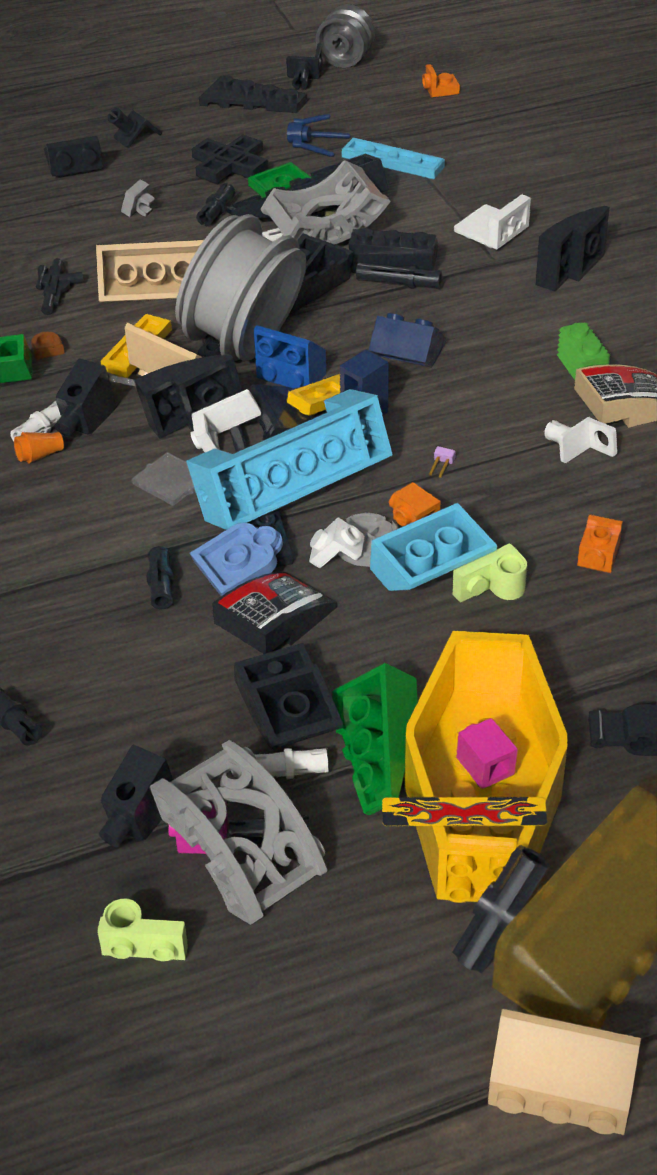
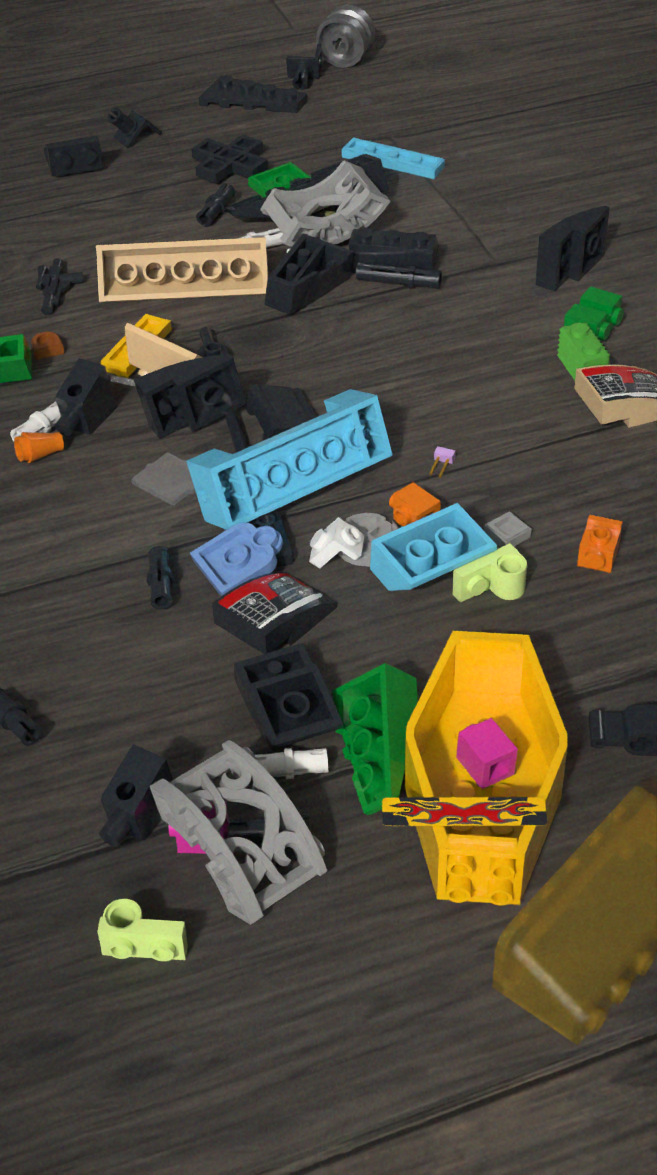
light grey tile [121,179,155,217] -> none
light grey wheel [175,214,306,361] -> none
white bracket [191,390,261,452] -> none
blue slope [254,325,326,389] -> none
dark blue plant [287,114,351,157] -> none
yellow plate [287,374,340,415] -> none
dark blue brick [340,349,389,425] -> none
dark blue slope [369,313,446,368] -> none
orange bracket [422,64,460,97] -> none
black piece [452,845,551,973] -> none
white bracket [454,194,531,249] -> none
tan slope [488,1009,641,1135] -> none
white bracket [544,417,617,463] -> none
none -> light grey tile [484,511,531,547]
none -> green brick [564,286,624,343]

